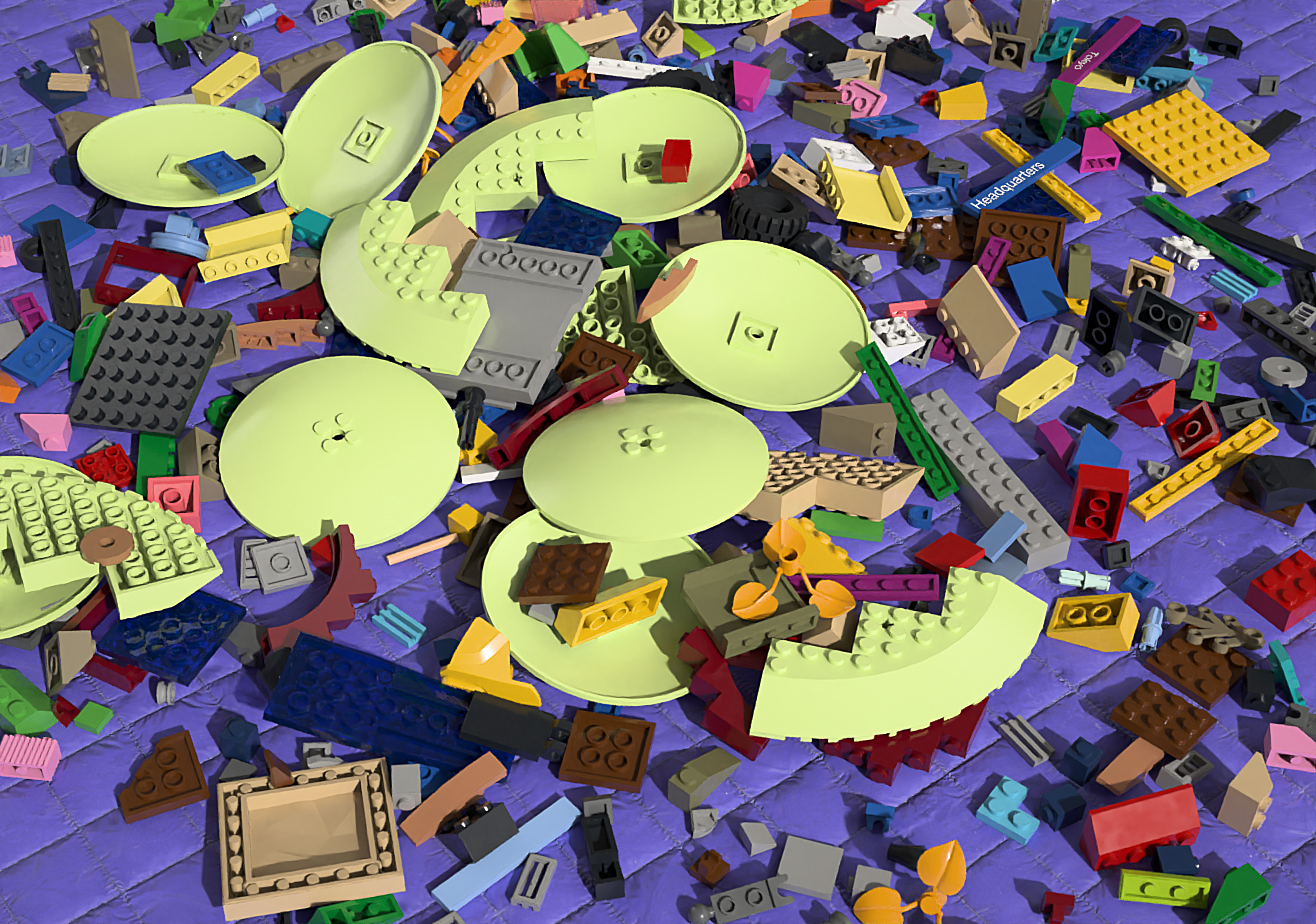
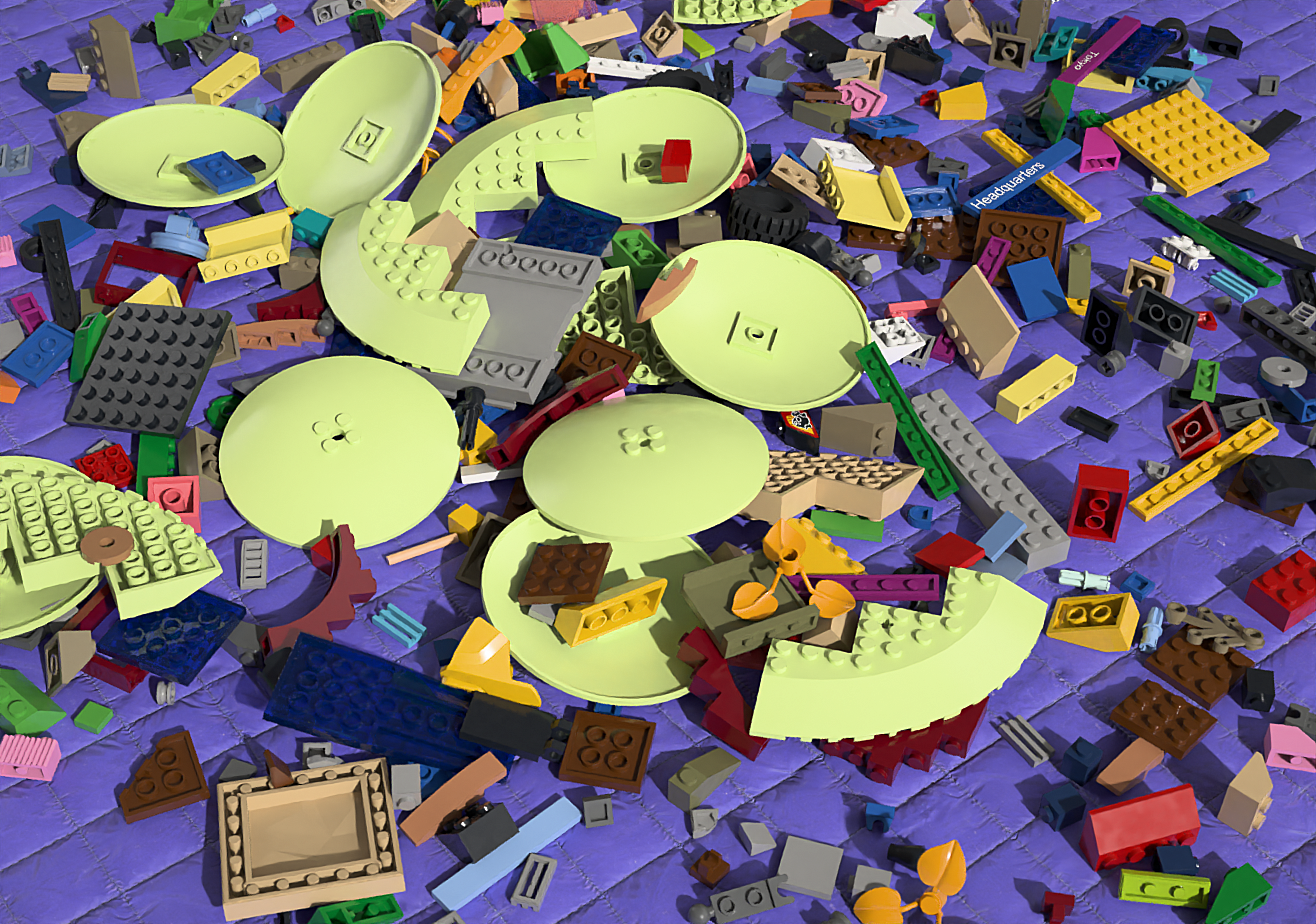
bright pink slope [20,414,73,451] -> none
dark red tile [52,696,81,728] -> none
dark blue brick [219,716,261,764] -> none
light grey tile [250,536,314,595] -> none
black slope [580,814,625,902] -> none
dark pink slope [733,61,770,113] -> none
medium azure plate [976,776,1040,846] -> none
magenta slope [1034,419,1076,489] -> none
light grey tile [1048,324,1081,361] -> none
blue tile [1066,423,1123,479] -> none
black tile [1100,539,1131,571] -> none
red slope [1114,379,1176,428] -> none
light grey slope [1156,750,1214,790] -> none
teal wing [1267,639,1306,707] -> none
none -> slope [776,410,820,456]

